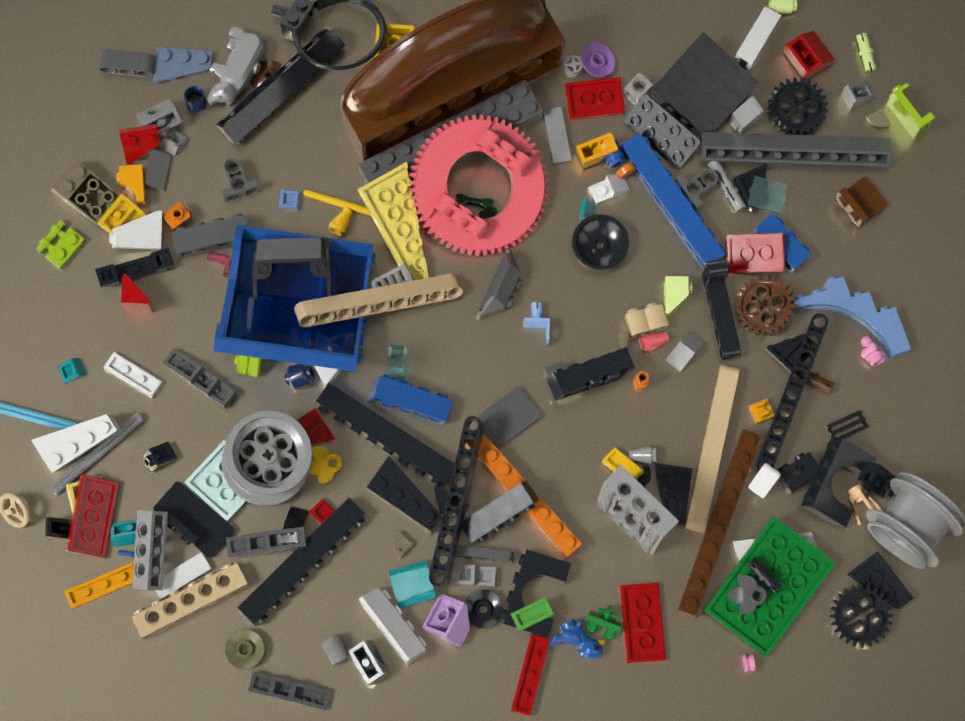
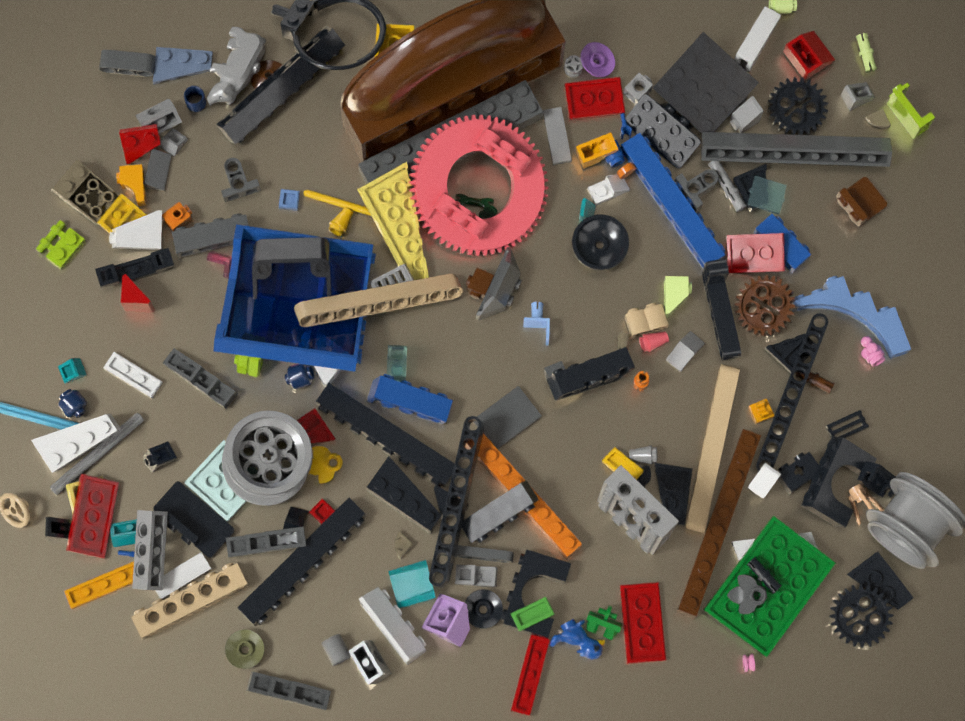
none -> dark blue head [58,389,87,418]
none -> reddish brown brick [465,268,494,300]
none -> blue hand [620,113,632,139]

